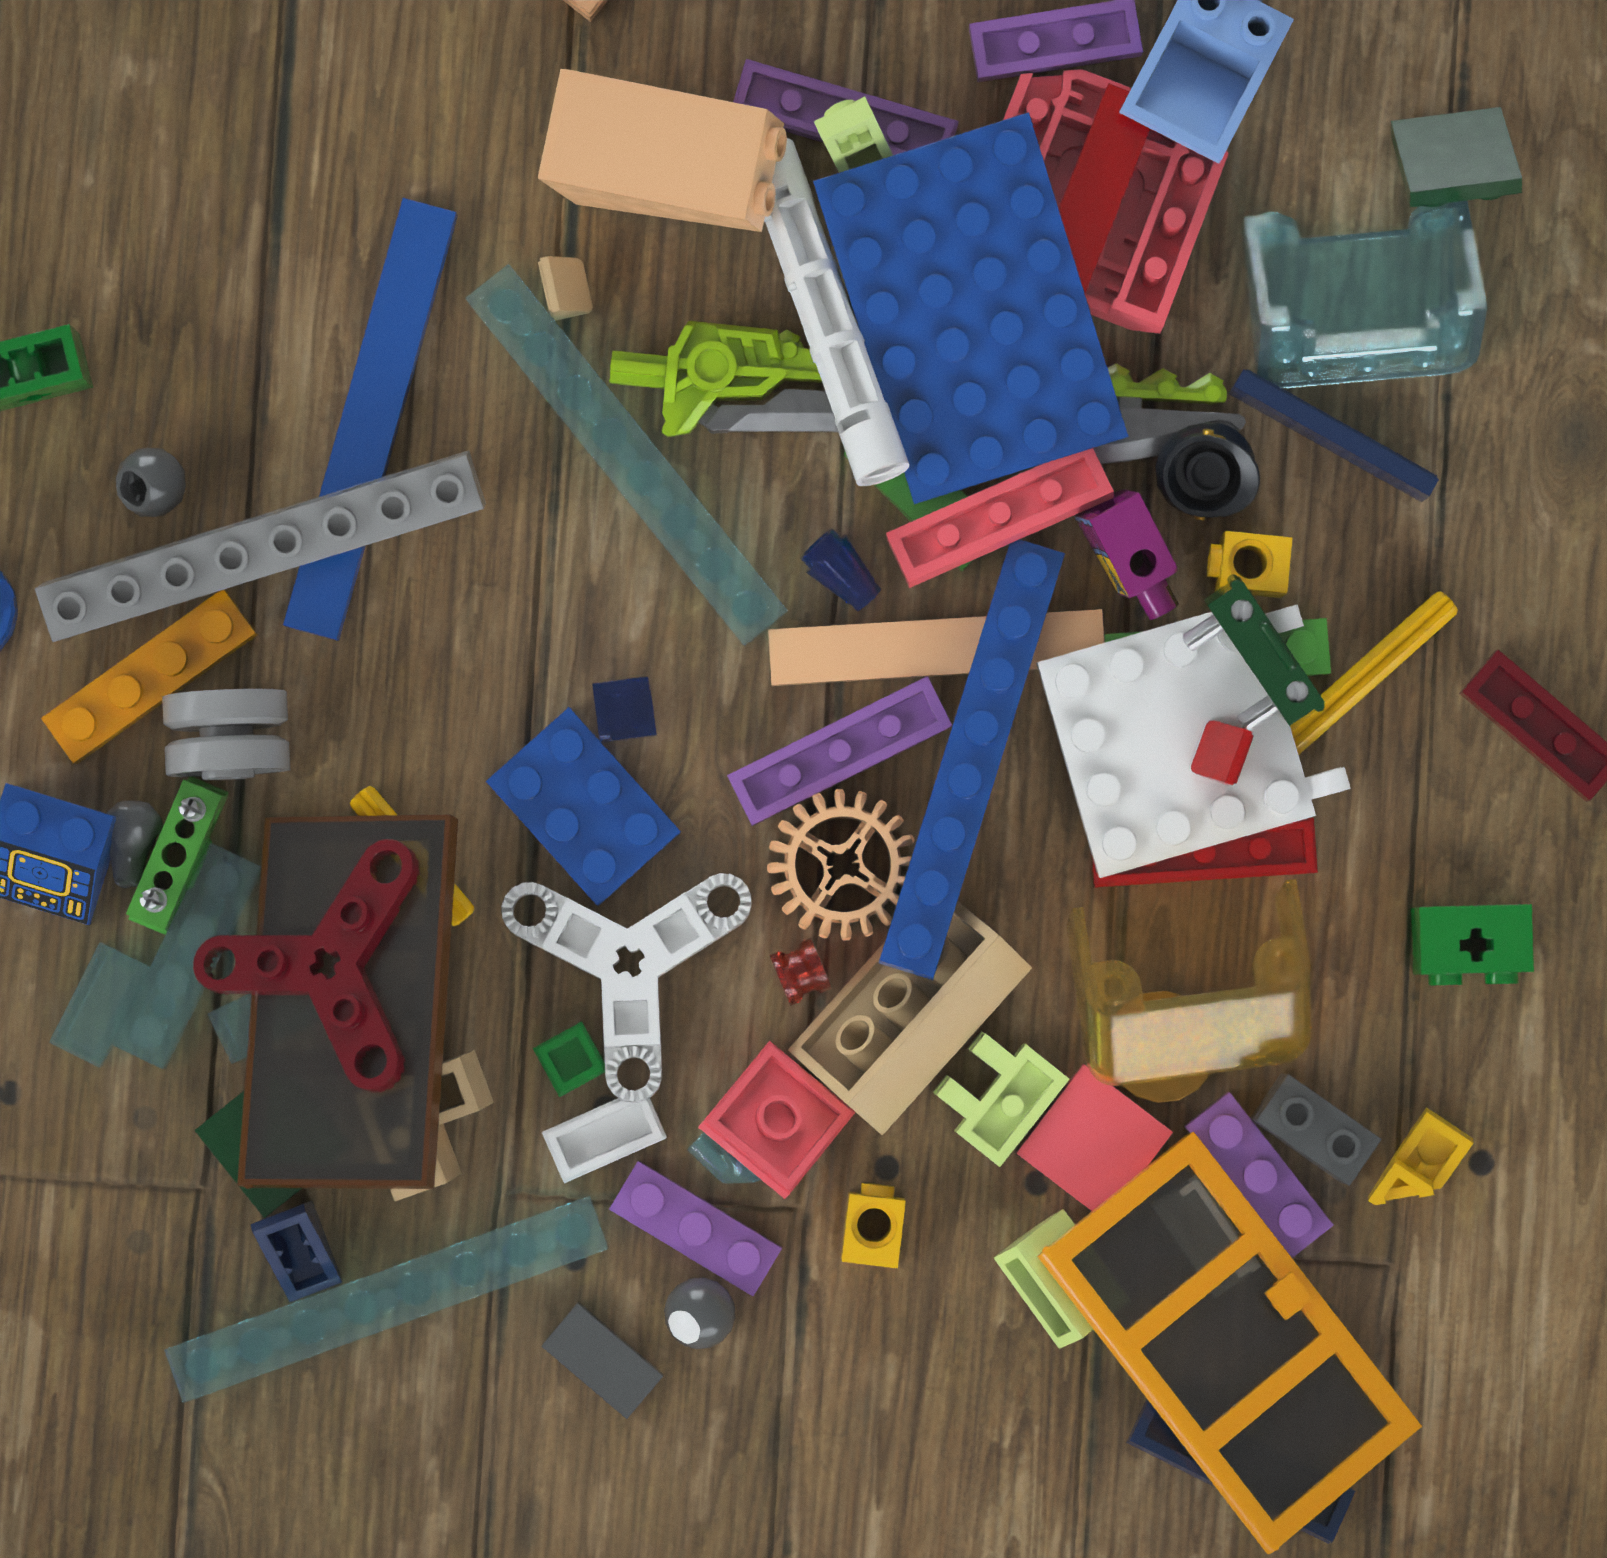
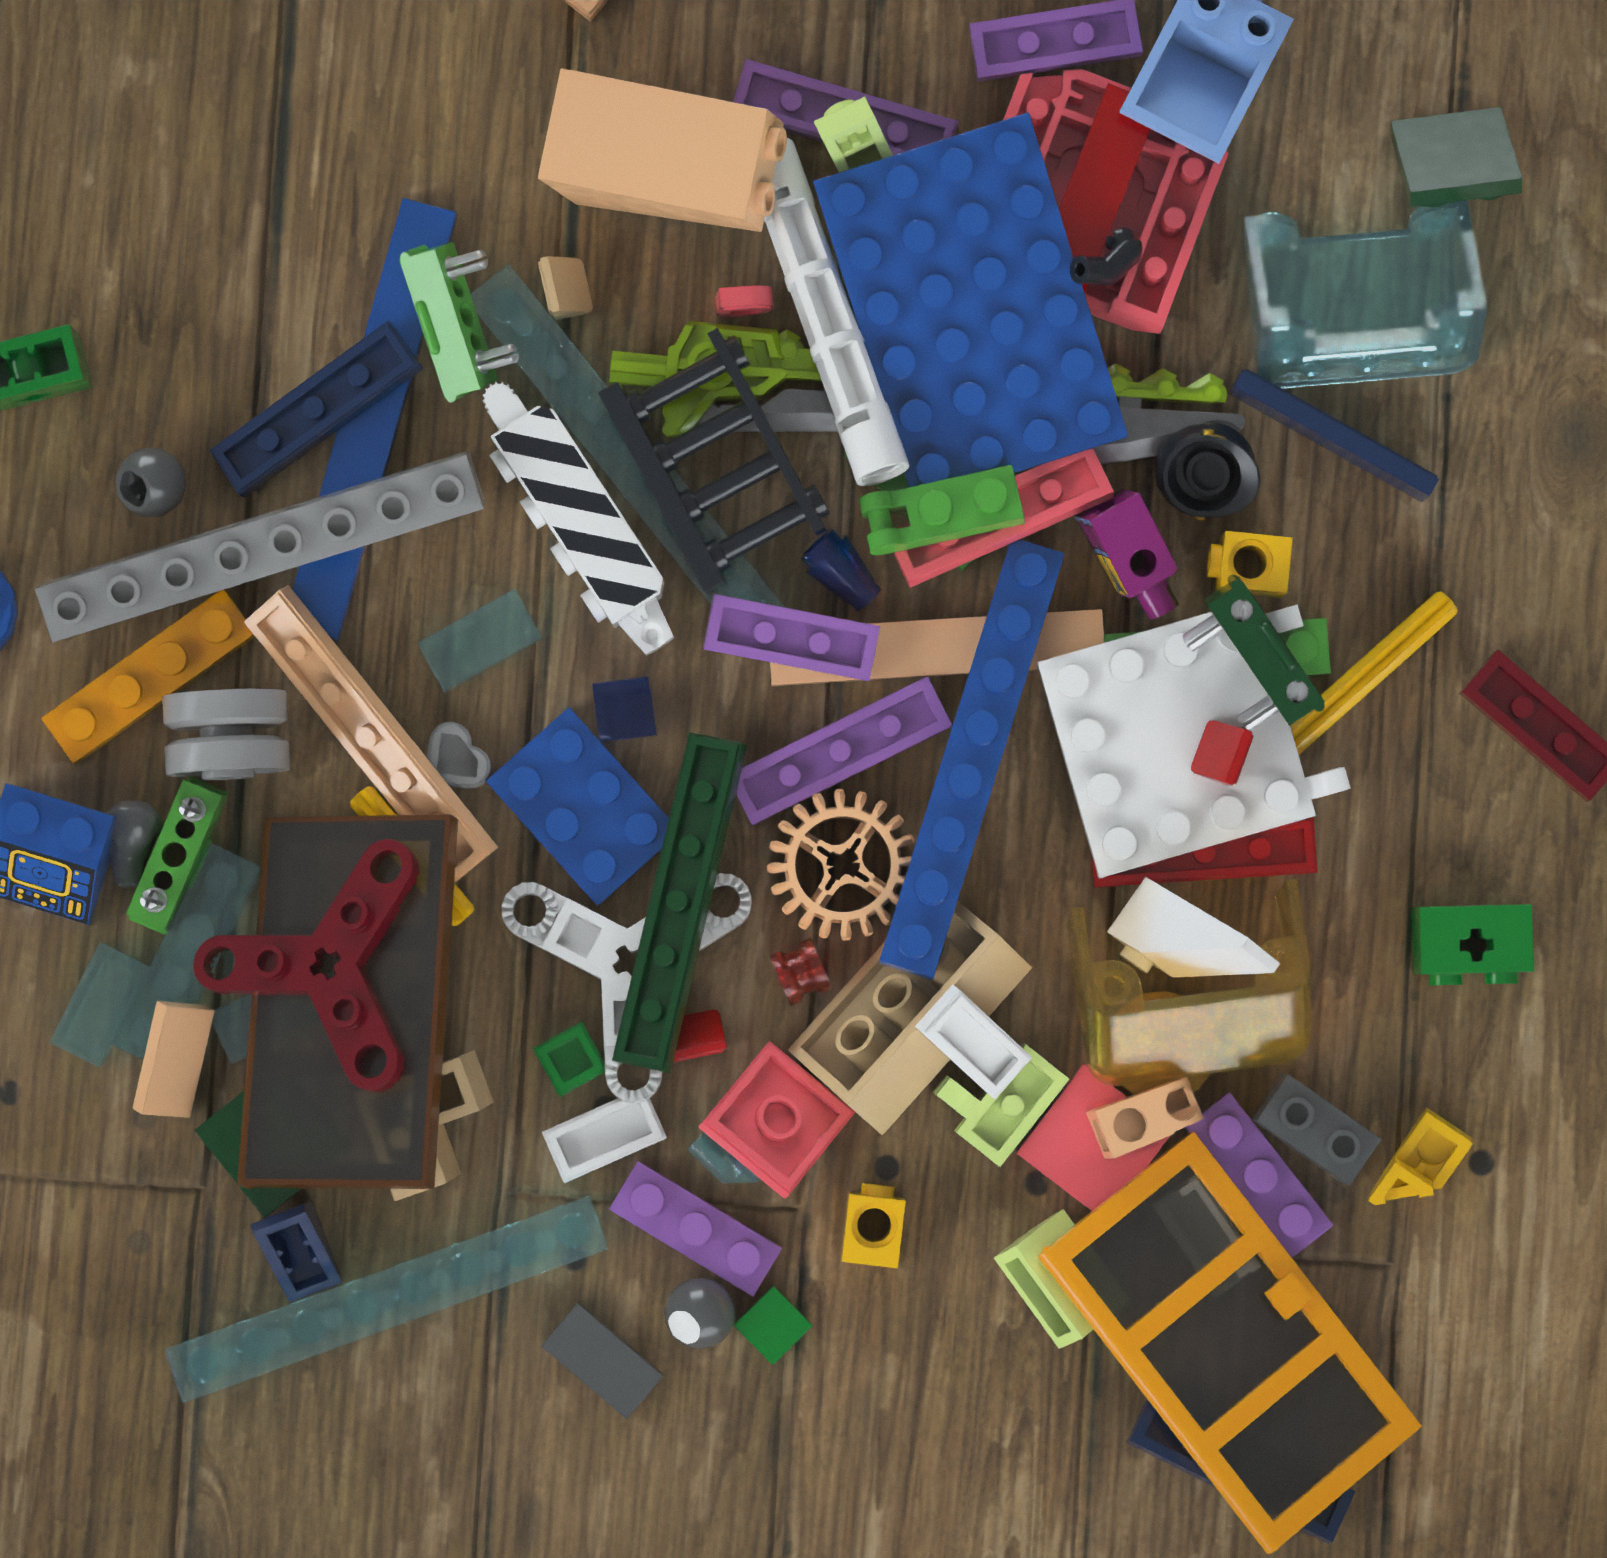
none -> light nougat tile [132,1001,215,1118]
none -> dark blue tile [209,320,423,498]
none -> light nougat tile [244,585,498,883]
none -> piece [399,242,519,403]
none -> clear light blue tile [418,589,543,693]
none -> light grey tile [427,722,492,789]
none -> white hinge [483,382,674,656]
none -> black fence [598,328,830,594]
none -> dark green tile [612,732,747,1074]
none -> red slope [674,1009,727,1062]
none -> medium lavender plate [703,594,880,681]
none -> coral tile [715,285,774,318]
none -> green tile [733,1285,813,1365]
none -> bright green plate [858,465,1025,555]
none -> white tile [915,985,1032,1099]
none -> black arm [1070,227,1143,285]
none -> light nougat leg [1086,1076,1204,1159]
none -> white slope [1107,877,1280,977]

